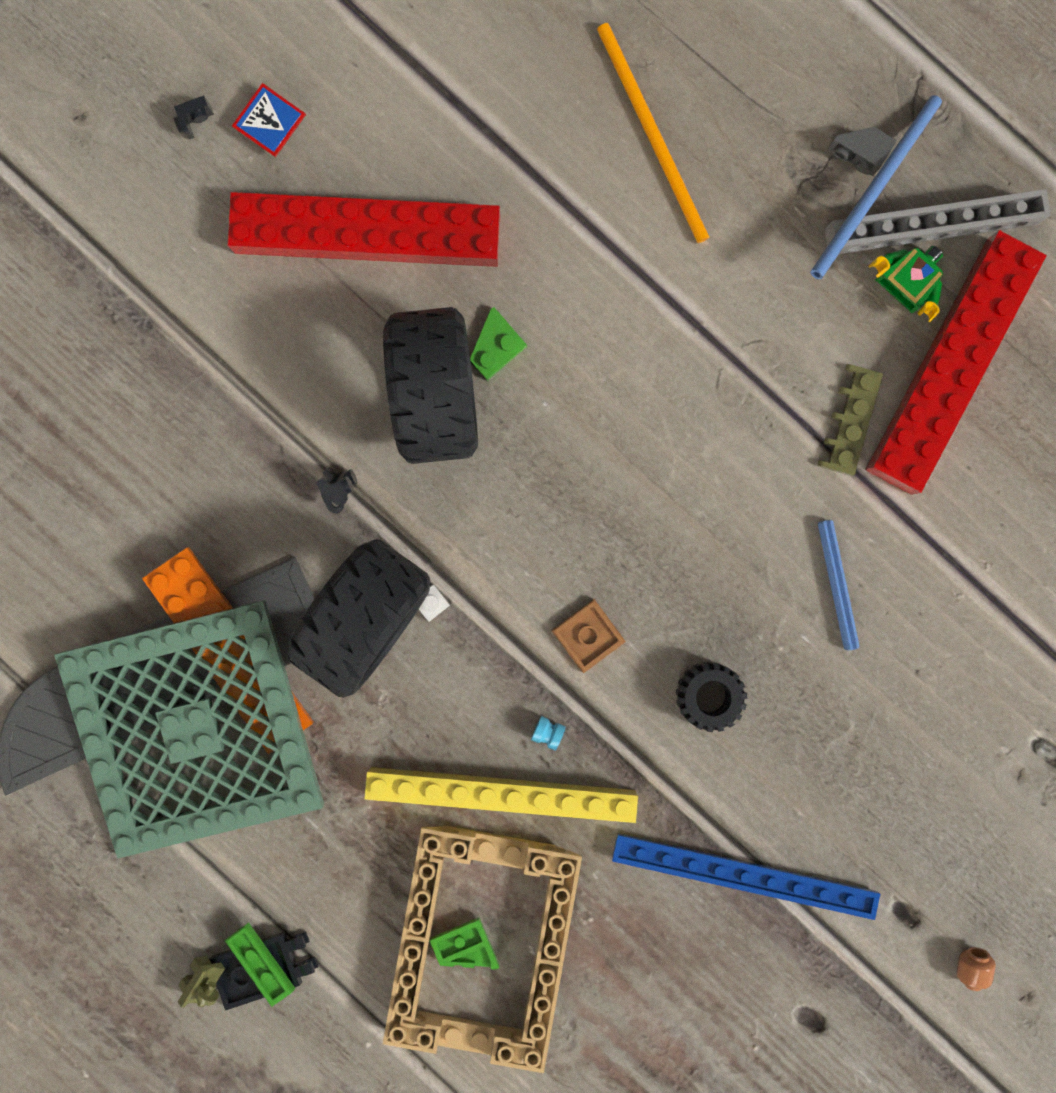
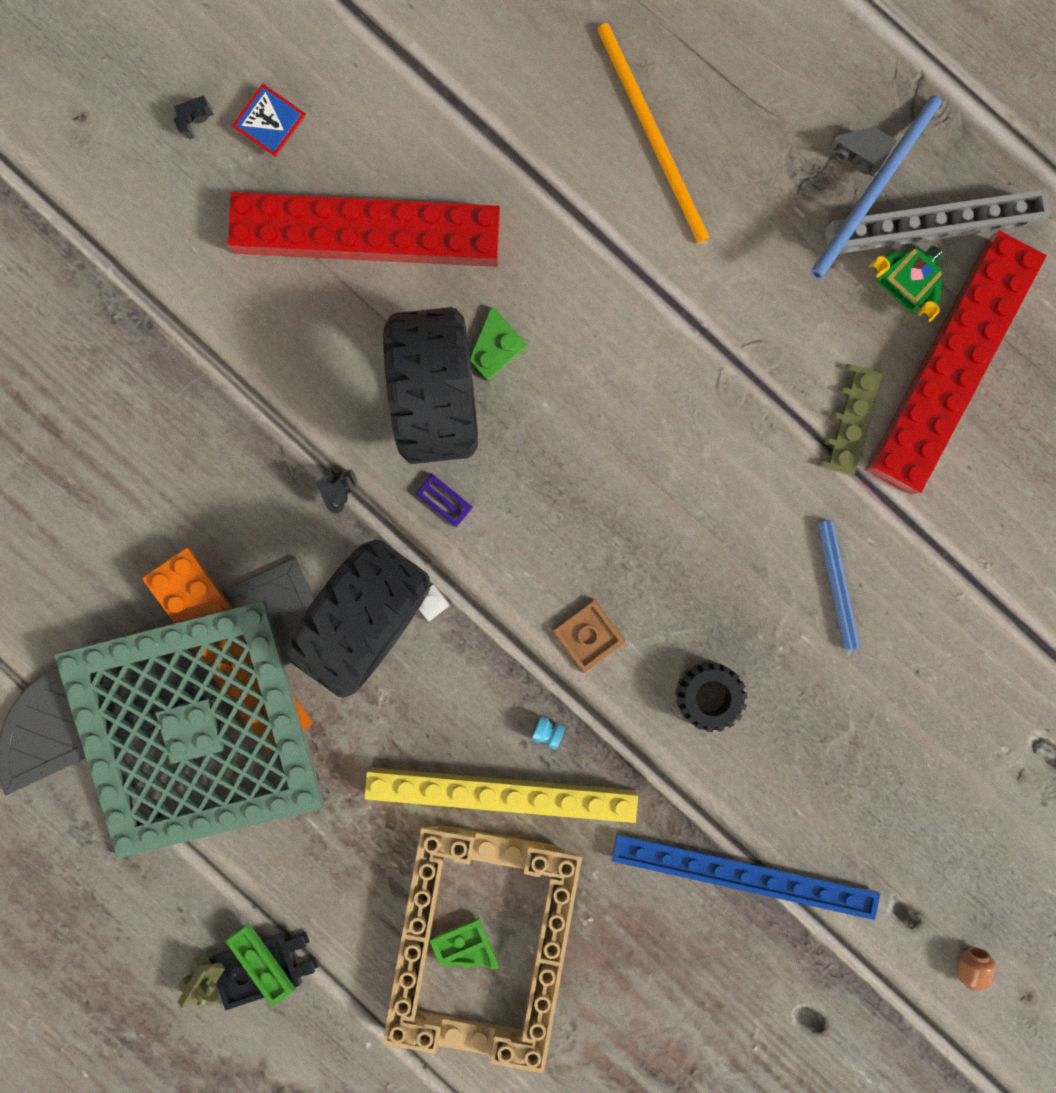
none -> dark purple tile [415,474,473,528]

